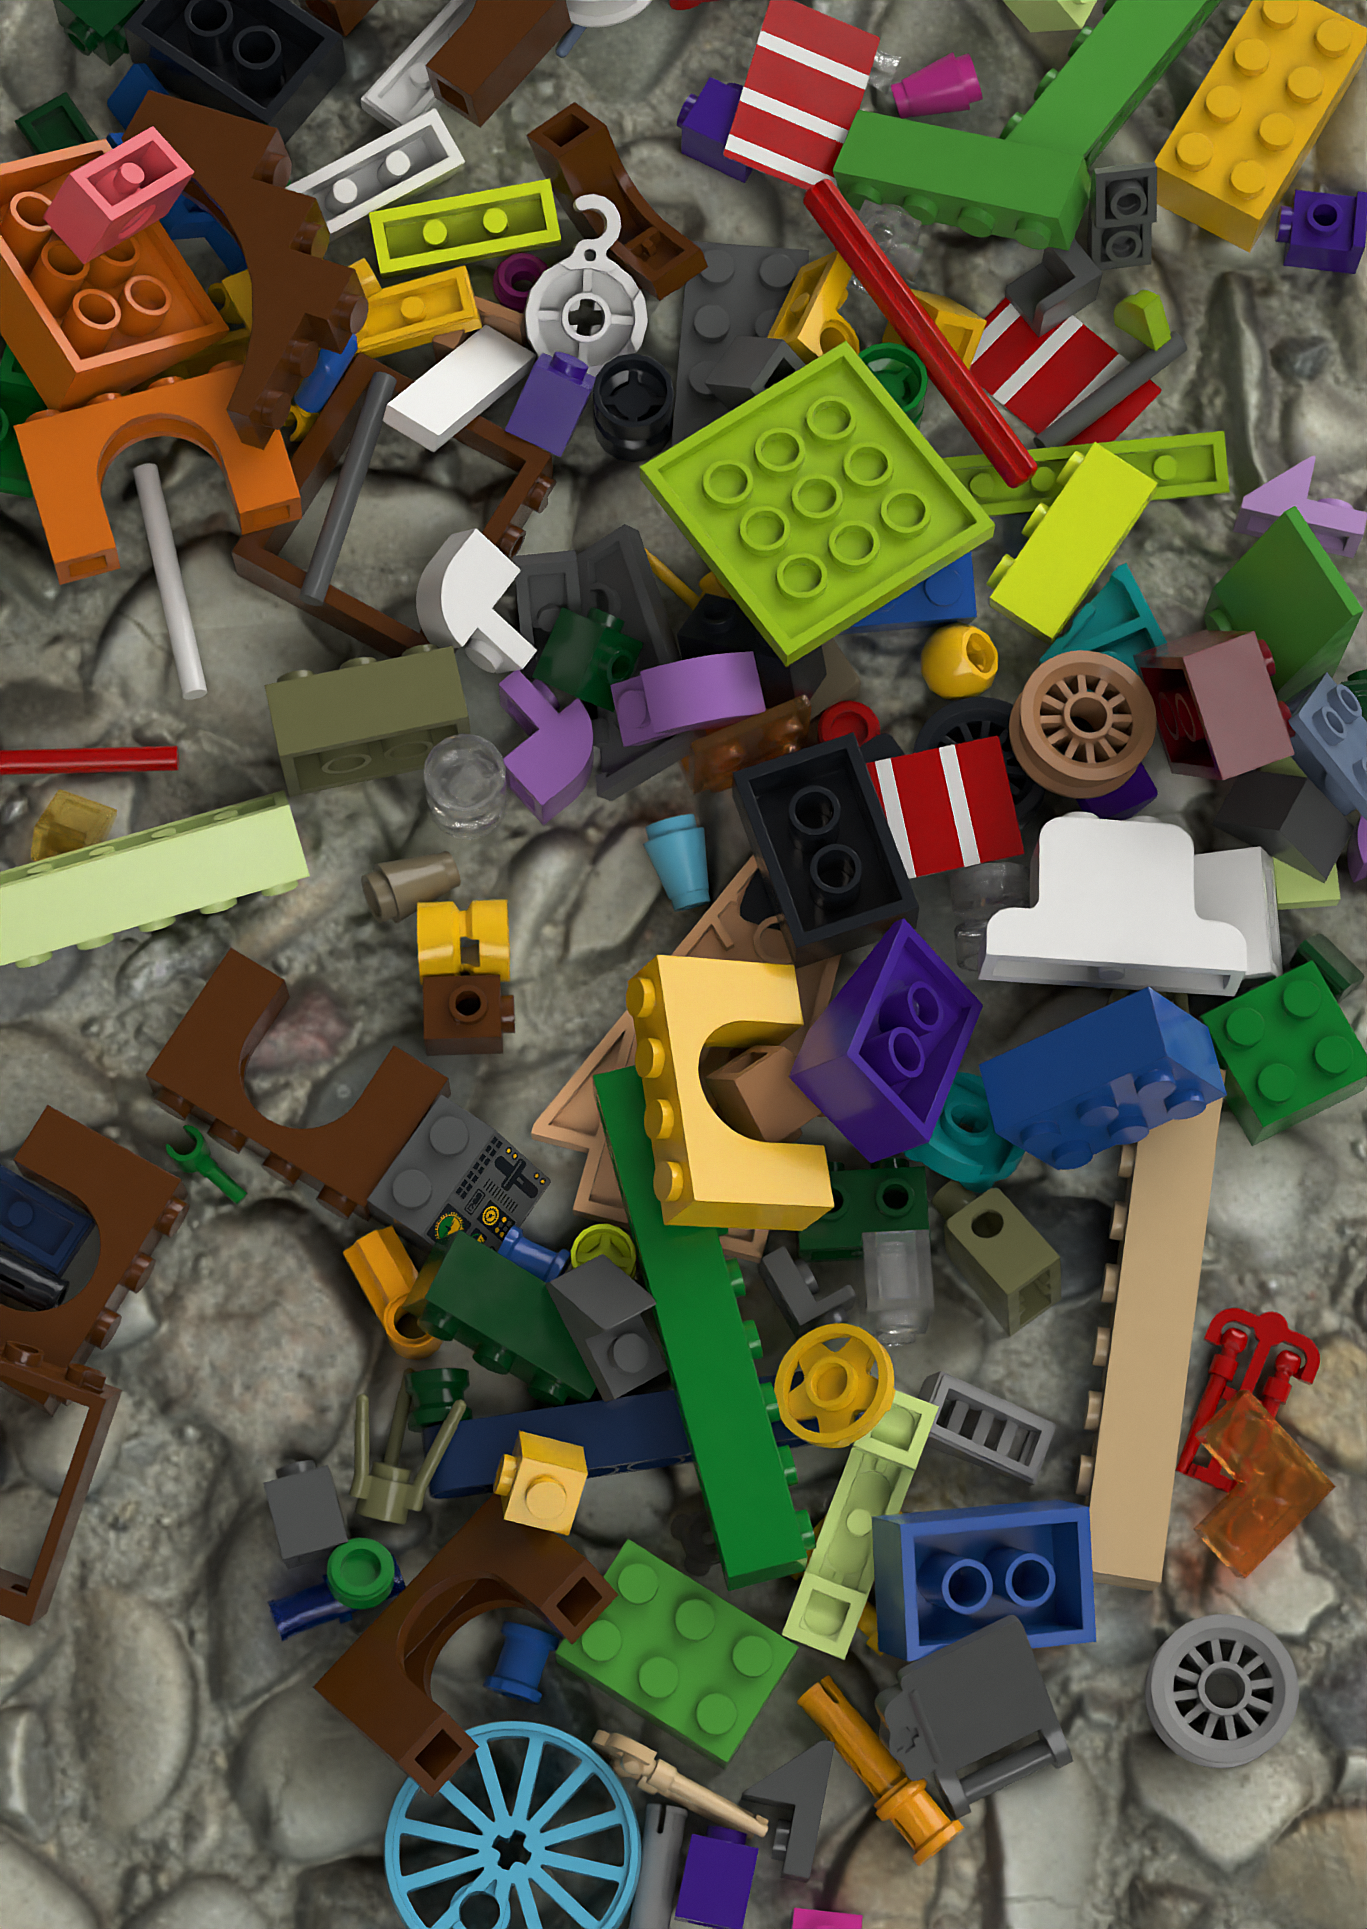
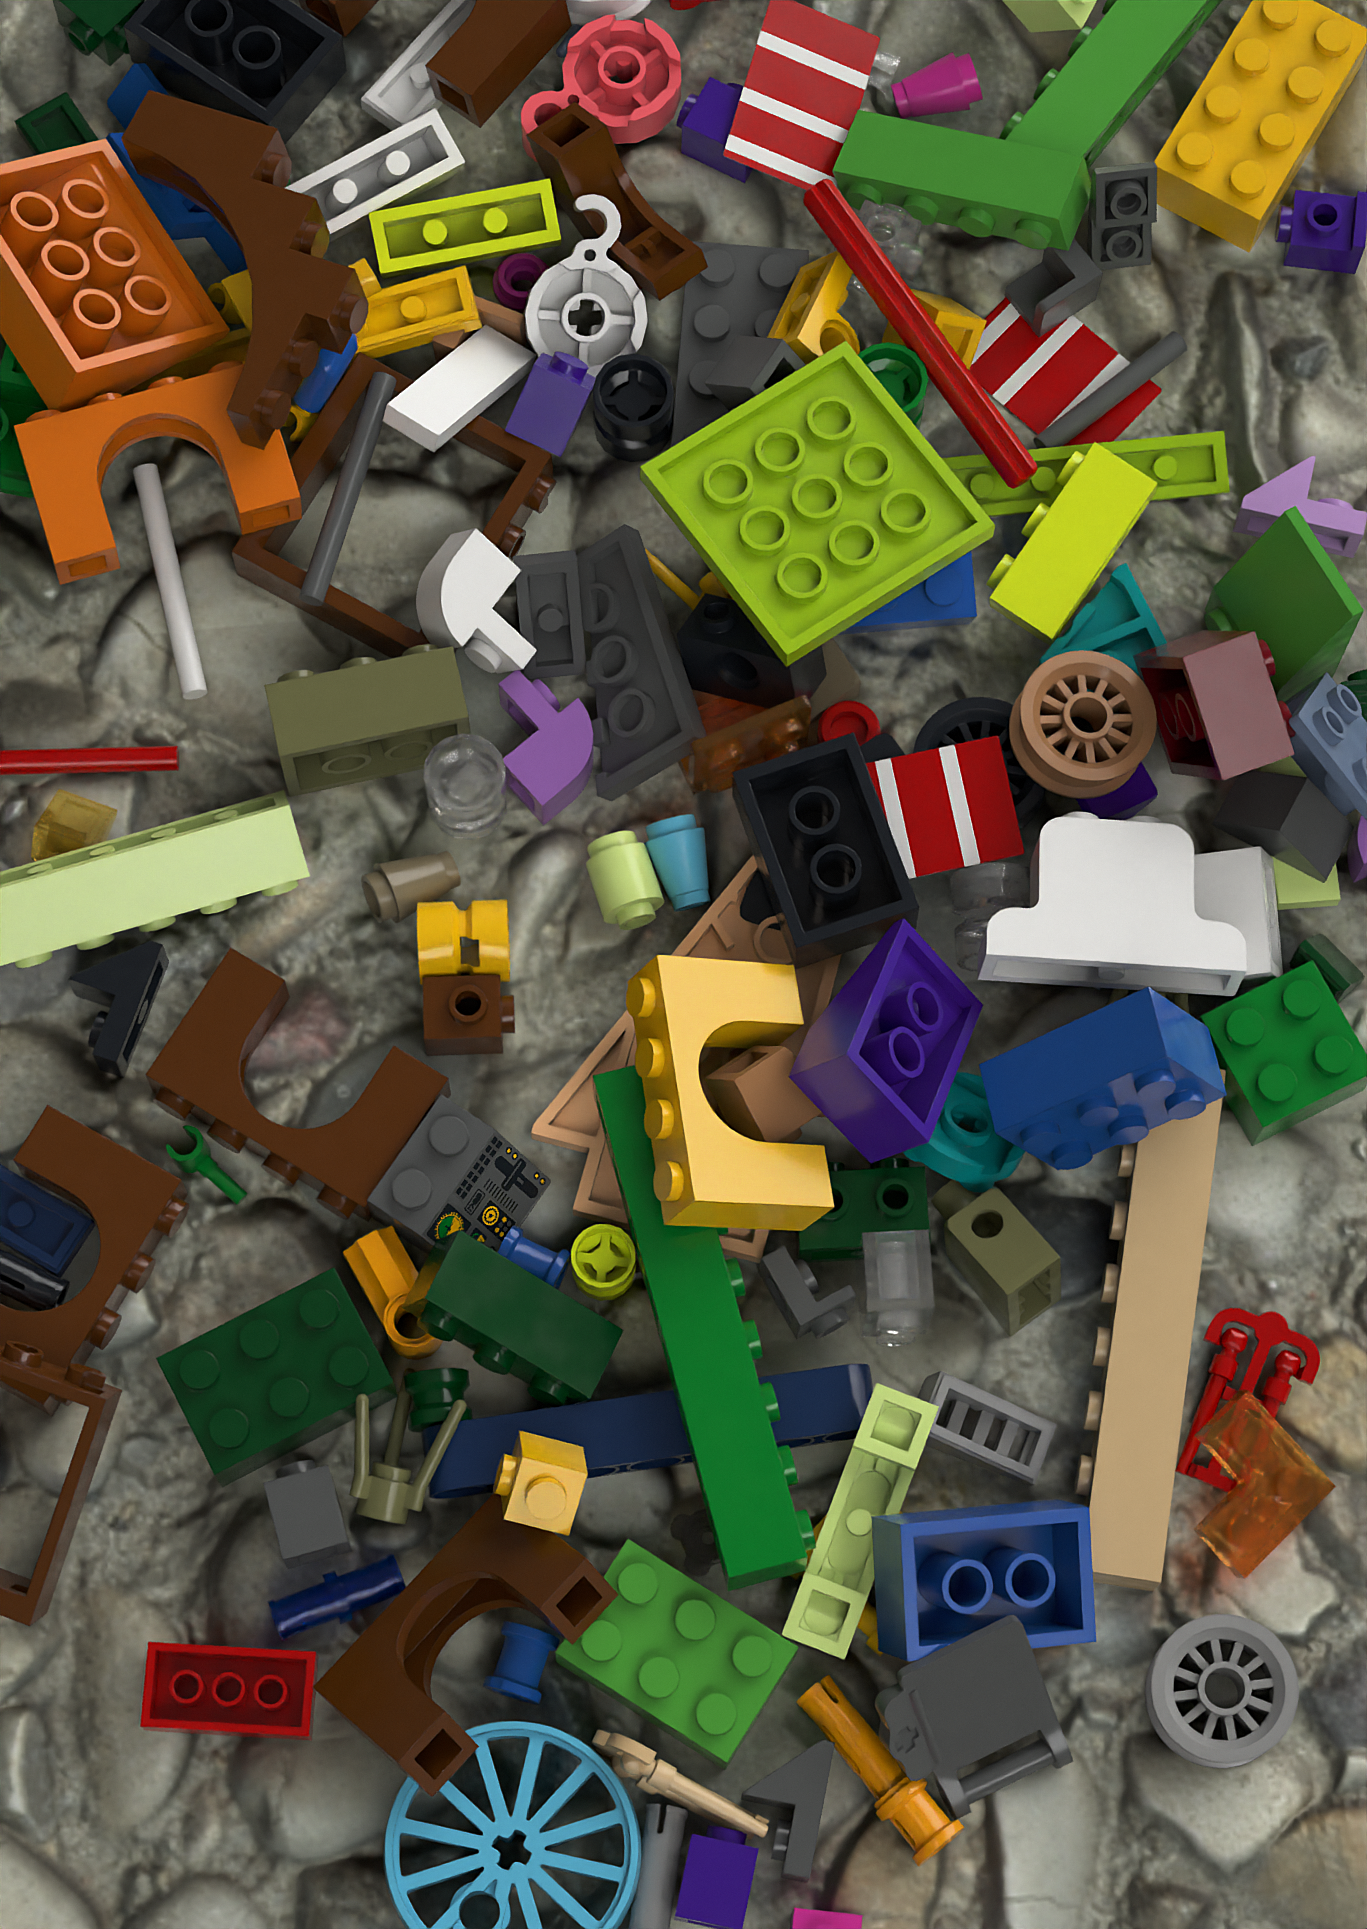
coral brick [42,126,195,264] -> none
green tile [327,1538,395,1609] -> none
dark green brick [532,606,644,712] -> none
dark grey slope [545,1254,668,1402] -> none
medium lavender brick [610,651,767,747] -> none
yellow wheel [774,1323,896,1449] -> none
yellow piece [921,622,998,701] -> none
lime tile [1113,290,1171,351] -> none
none -> black slope [68,940,169,1078]
none -> red piece [140,1642,319,1741]
none -> dark green brick [156,1267,398,1488]
none -> coral piece [521,14,681,162]
none -> yellowish green brick [586,831,664,930]

